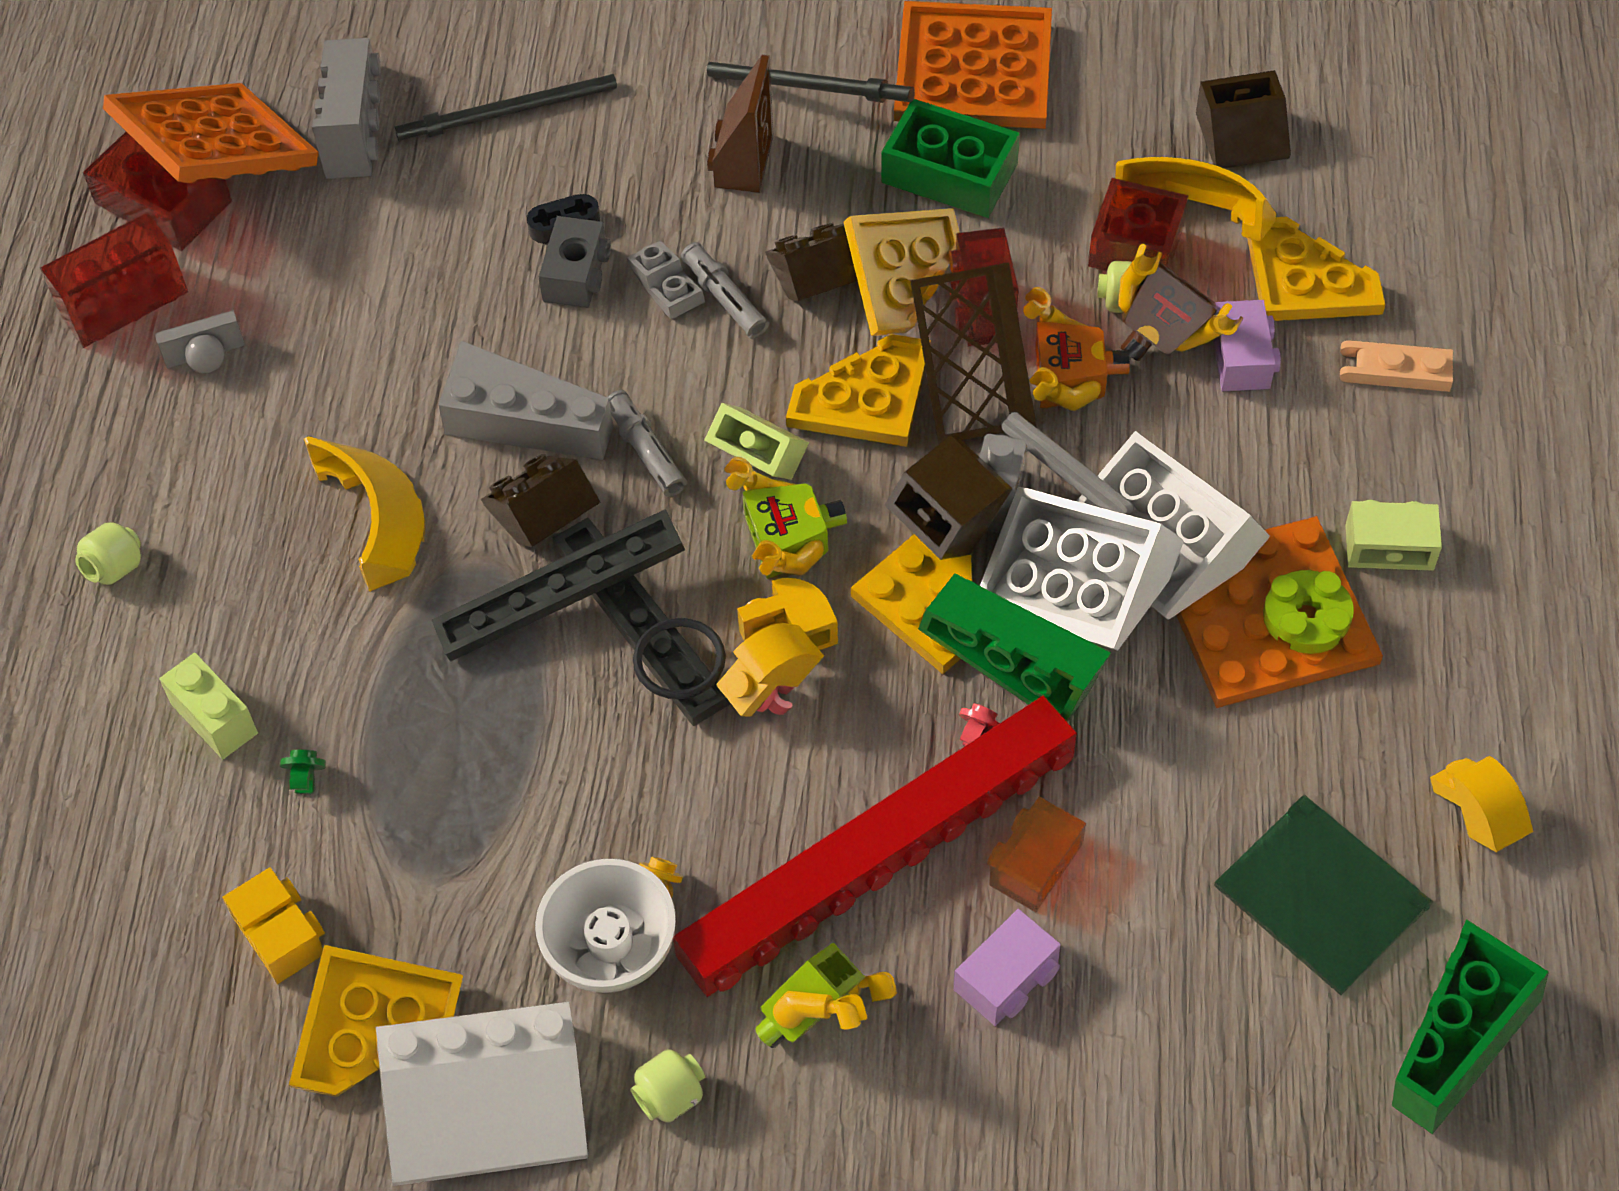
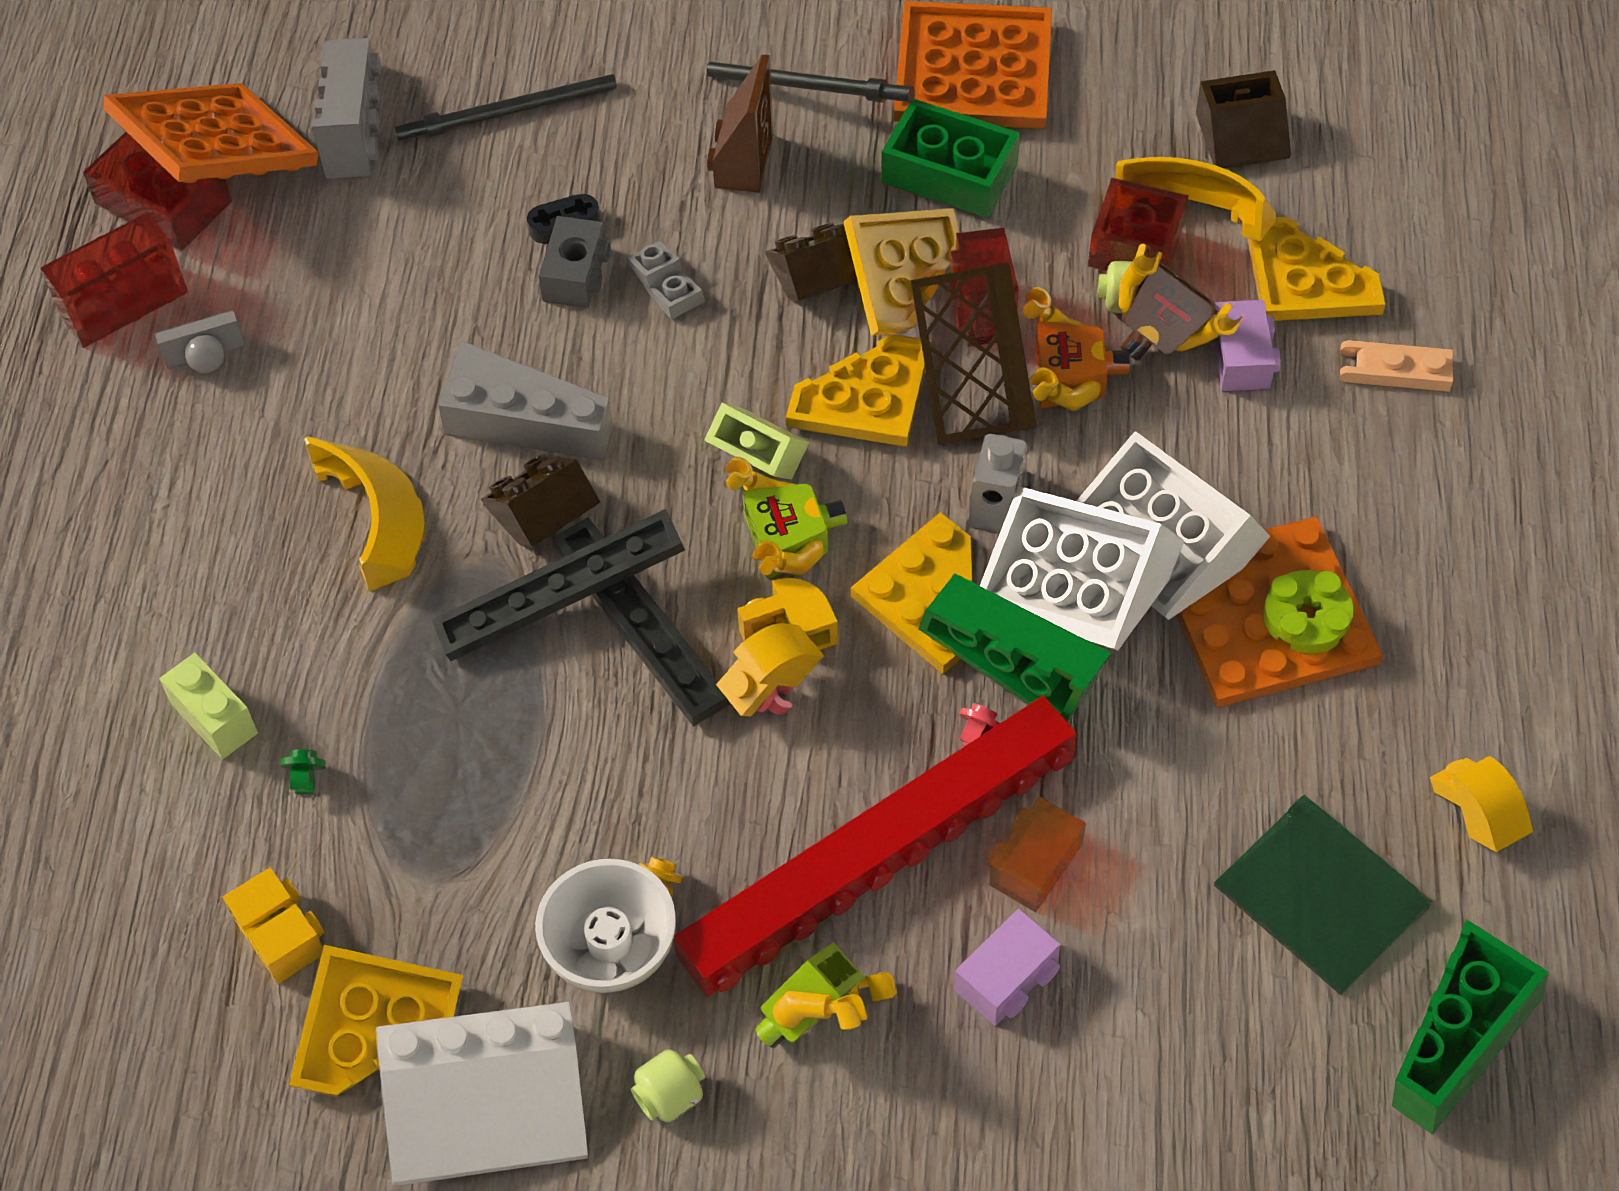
yellowish green head [75,522,141,585] -> none
light grey pin [607,390,687,497] -> none
black tyre [633,618,726,699] -> none
light grey pin [681,242,769,339] -> none
dark brown slope [885,435,1013,560] -> none
light grey axle [1002,412,1134,516] -> none
yellowish green brick [1345,500,1442,571] -> none

